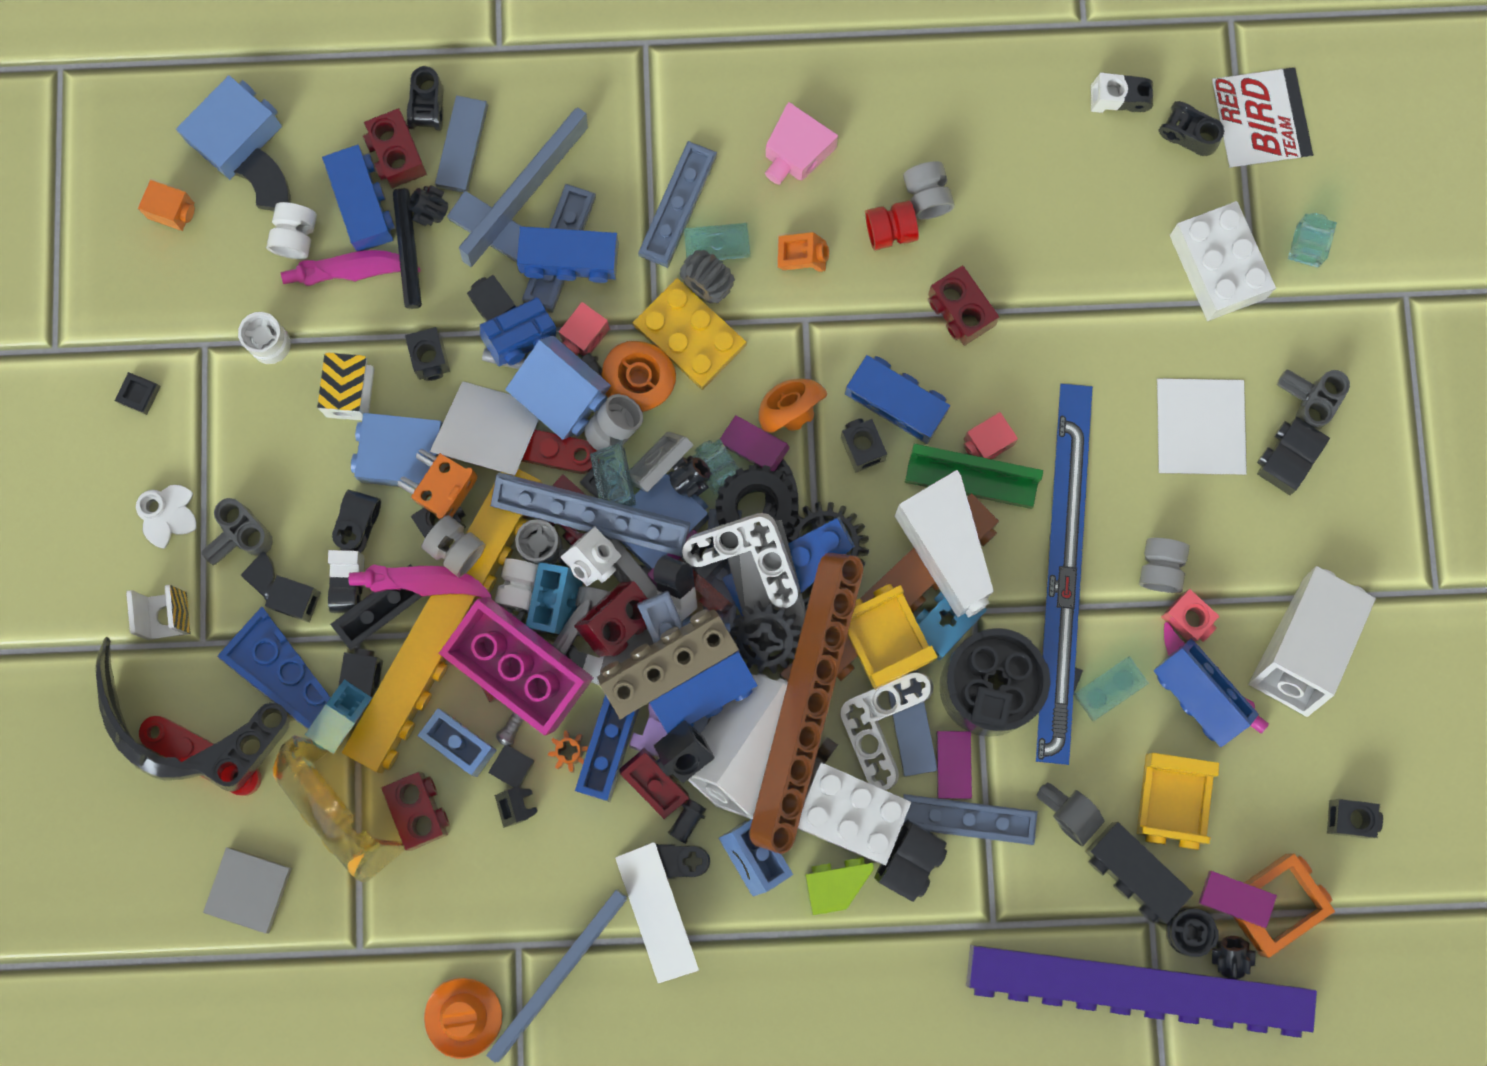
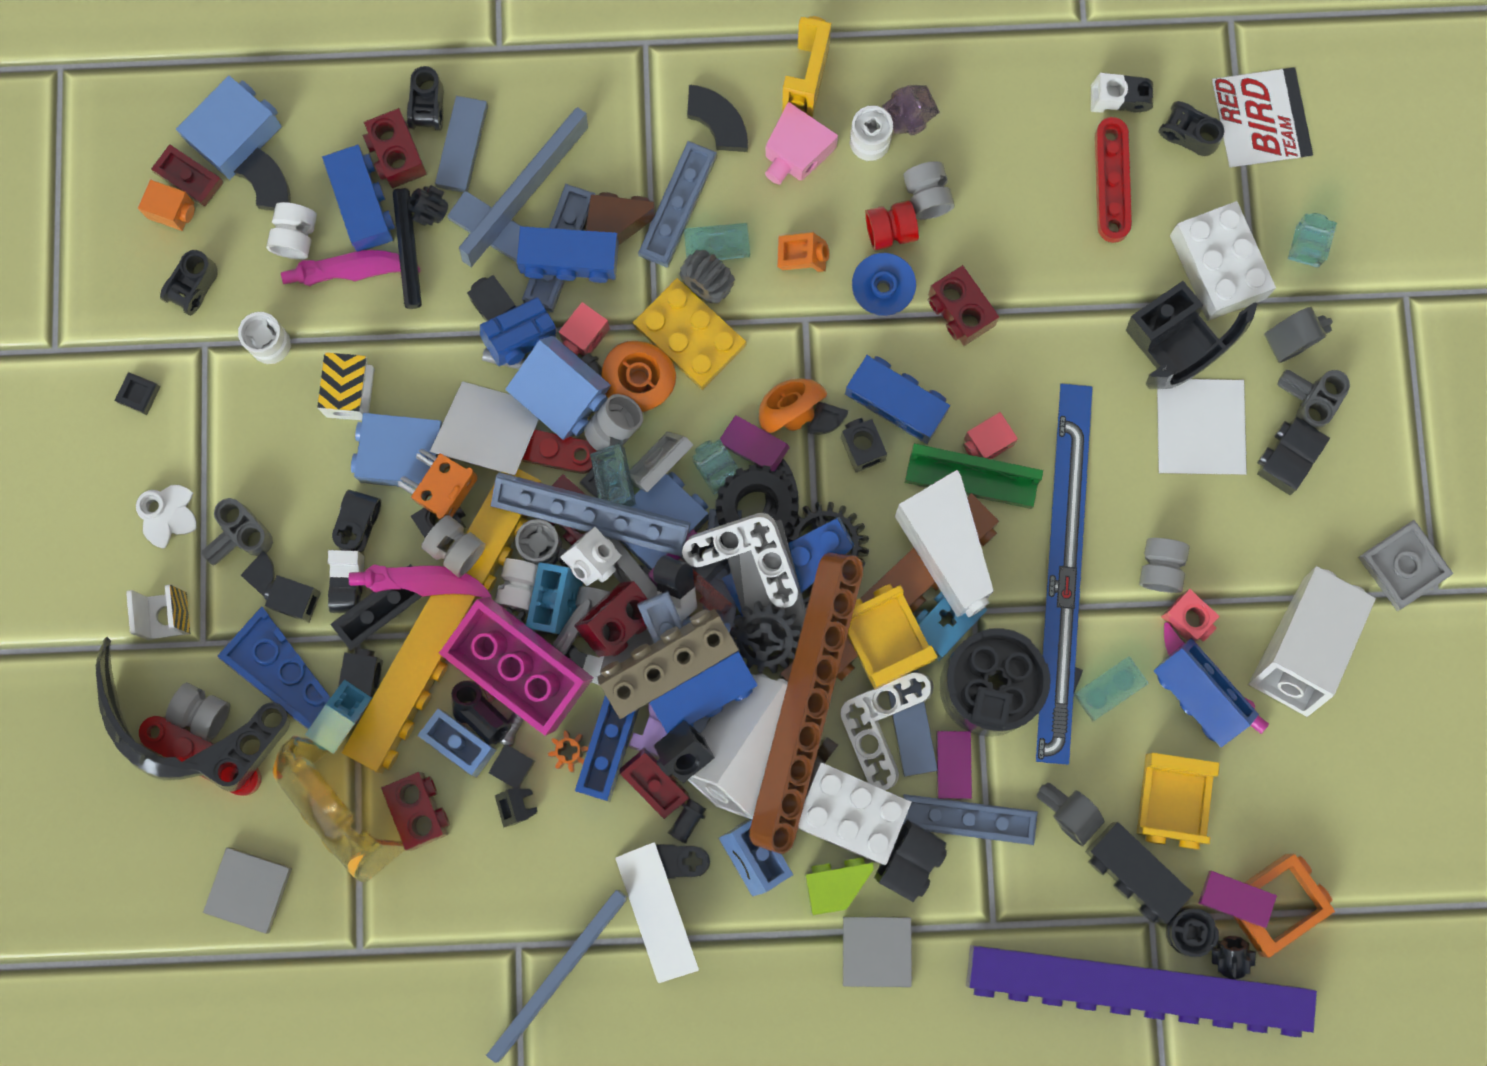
black brick [405,327,451,381] -> none
orange hat [424,978,502,1059] -> none
black gear [670,455,711,497] -> none
black brick [1327,799,1383,839] -> none
none -> dark red plate [151,144,223,207]
none -> black piece [160,250,218,316]
none -> light grey wheel [165,682,230,742]
none -> black piece [451,680,511,745]
none -> reddish brown slope [586,192,656,245]
none -> black tile [687,85,748,152]
none -> yellow panel [782,16,832,118]
none -> black tile [808,401,849,435]
none -> light grey tile [843,917,912,987]
none -> white wheel [850,106,893,161]
none -> blue dish [852,253,916,316]
none -> brick [882,85,940,135]
none -> red plate [1095,117,1132,243]
none -> black piece [1126,281,1257,389]
none -> dark grey beam [1264,307,1333,363]
none -> light grey tile [1358,520,1454,611]

